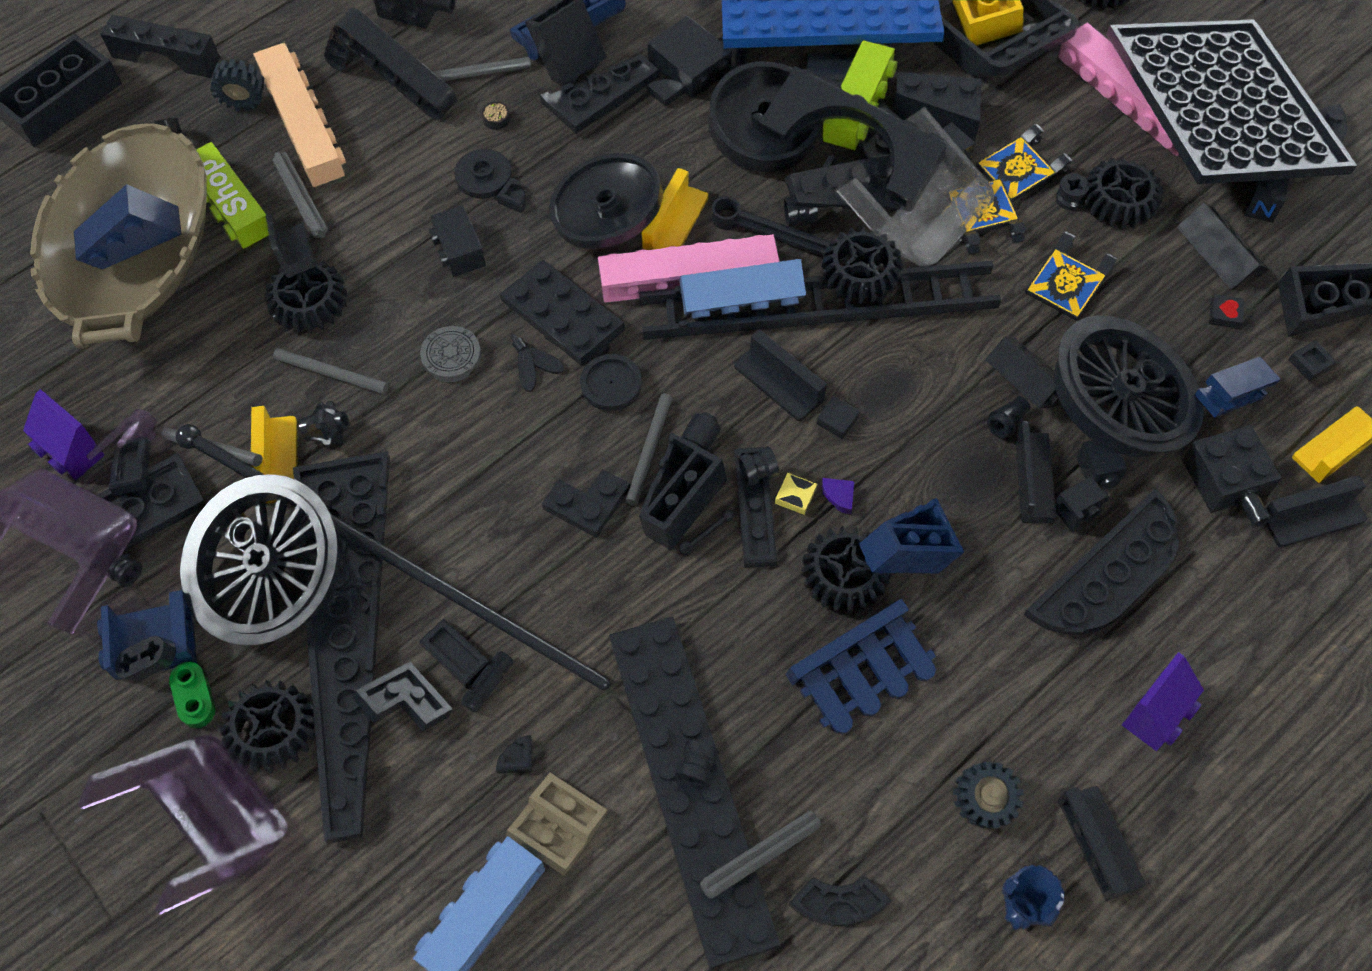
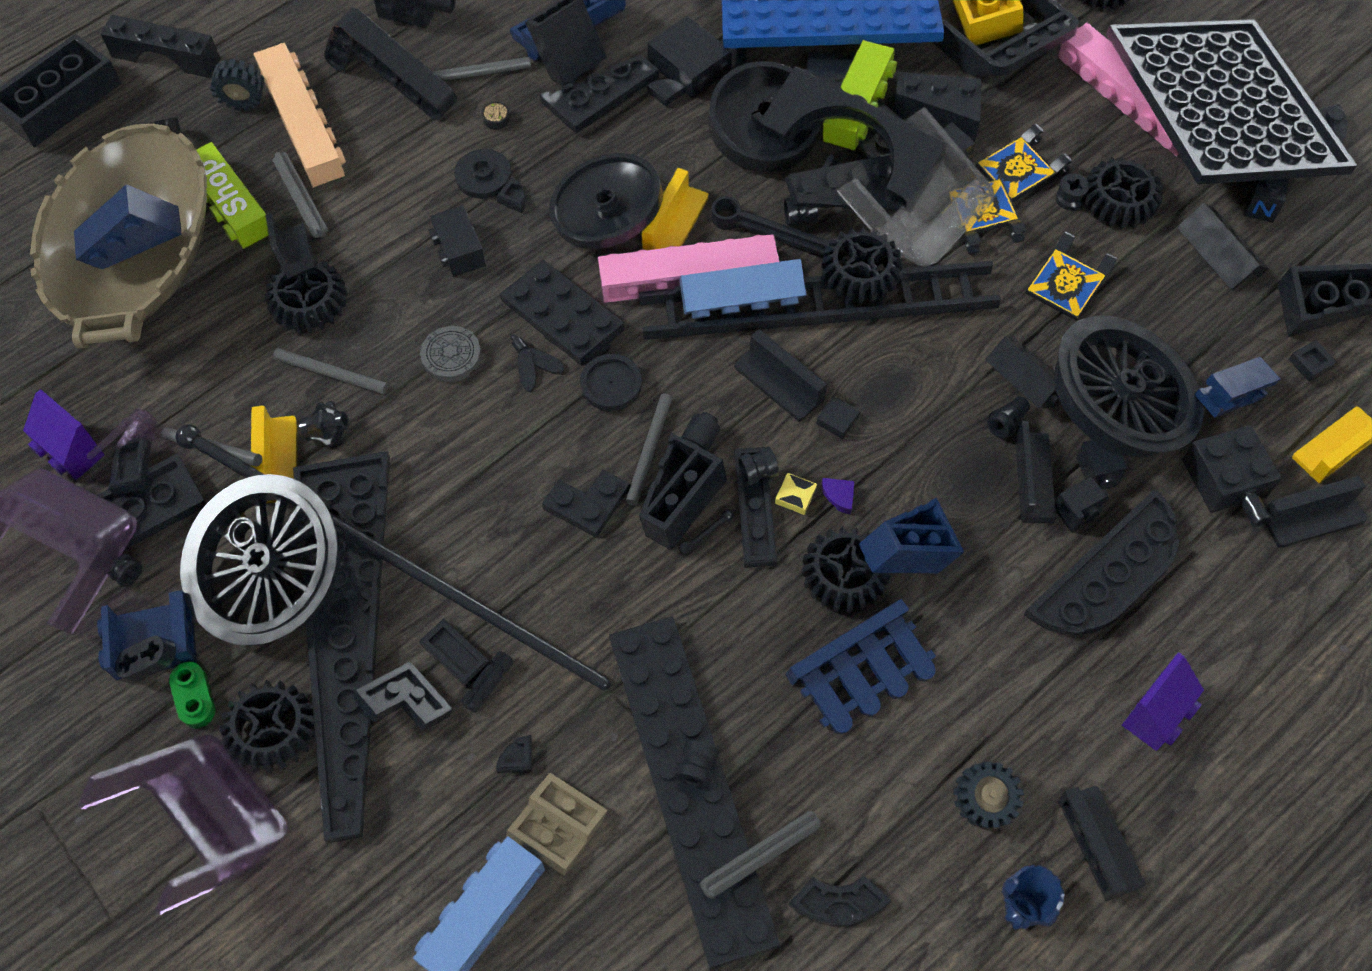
black tile [1209,294,1244,329] -> none

